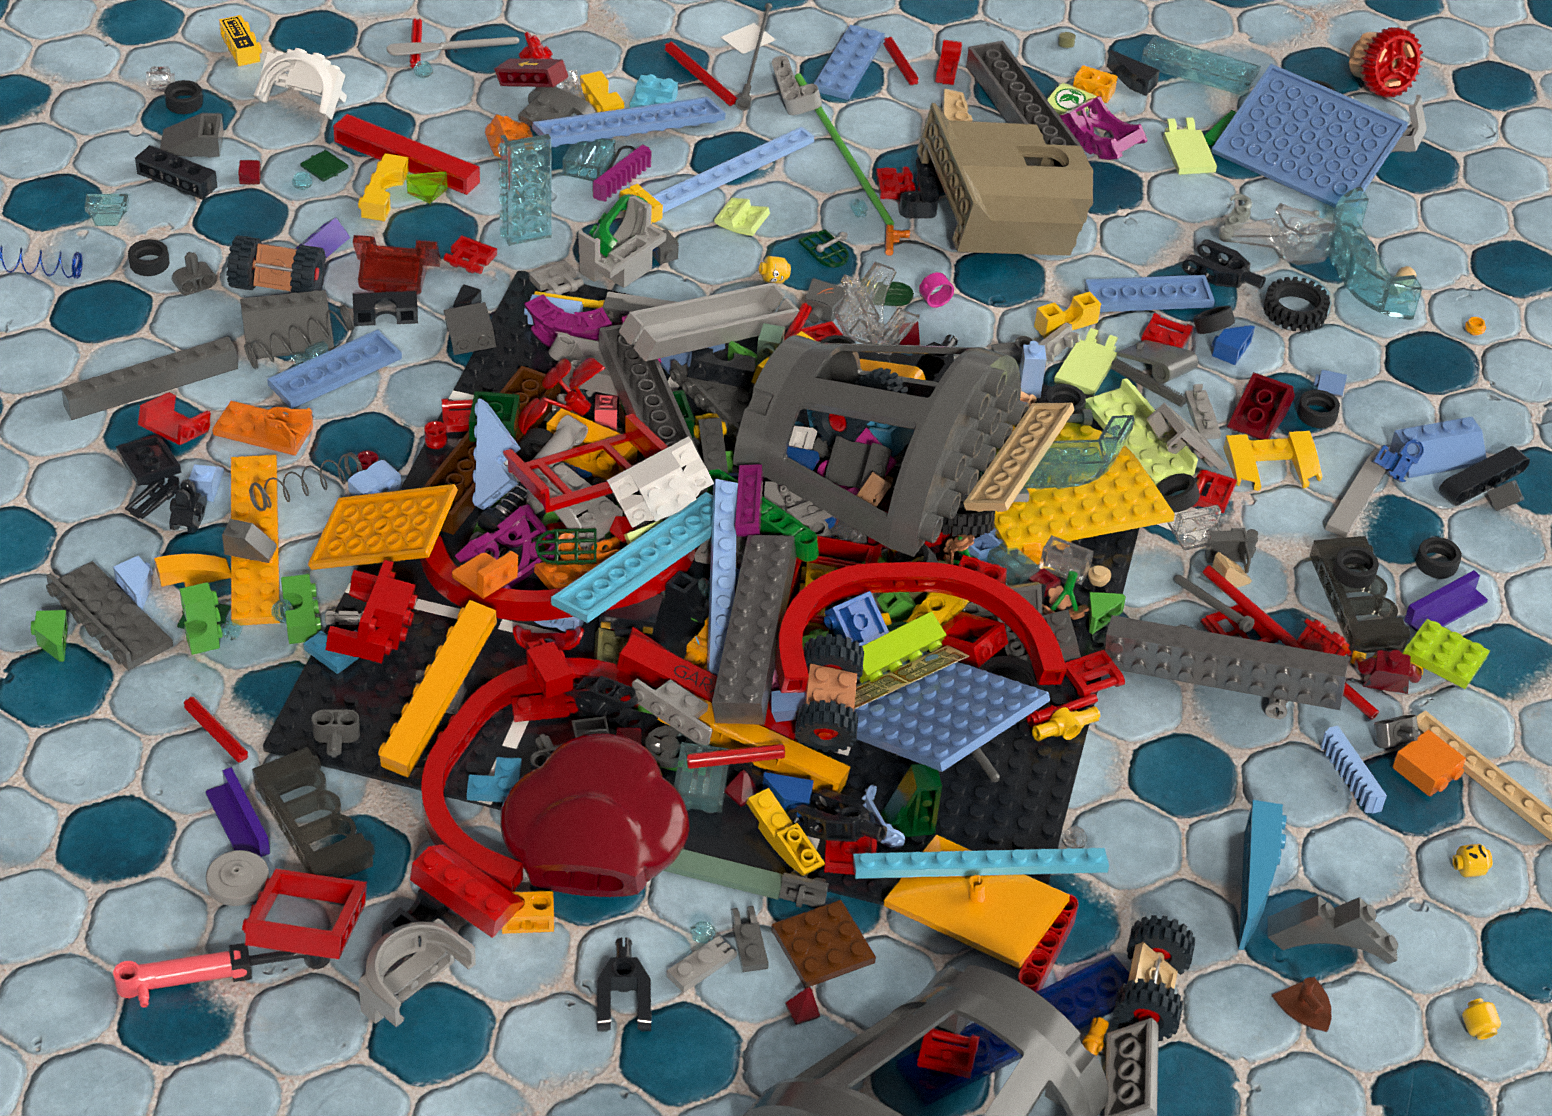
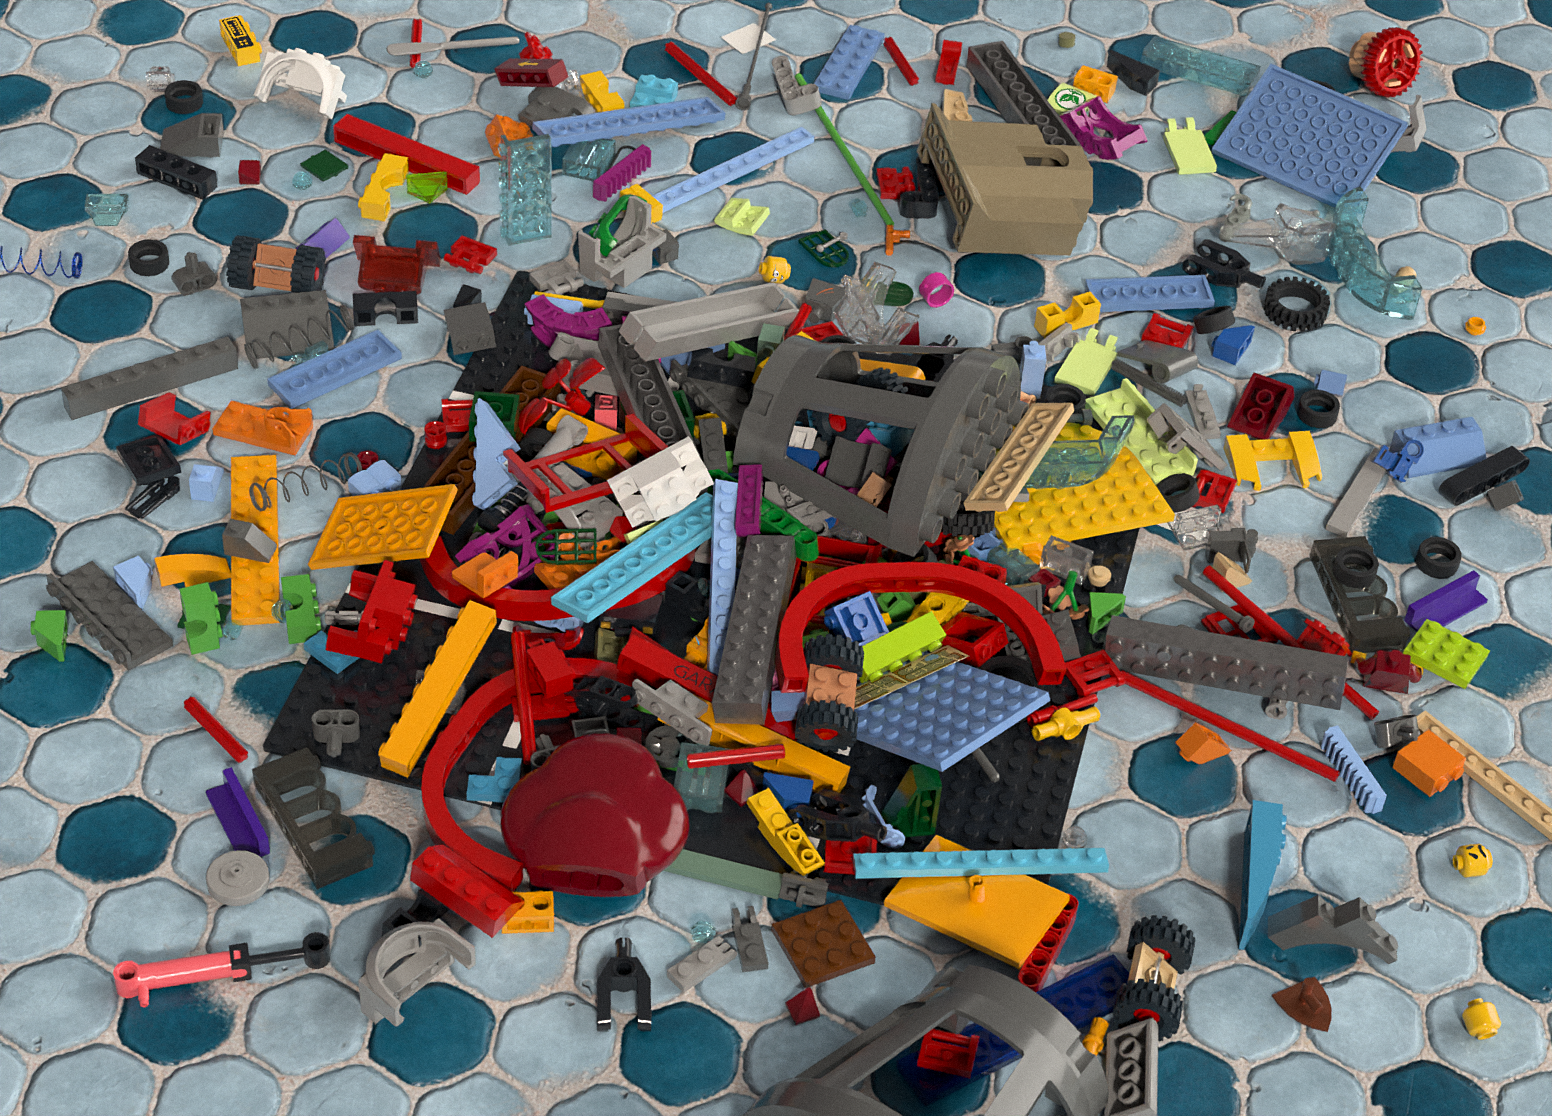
black hinge [169,479,207,533] -> none
red window [242,869,367,959] -> none
none -> red axle [511,631,536,766]
none -> red piece [1121,670,1340,782]
none -> orange slope [1175,722,1232,764]

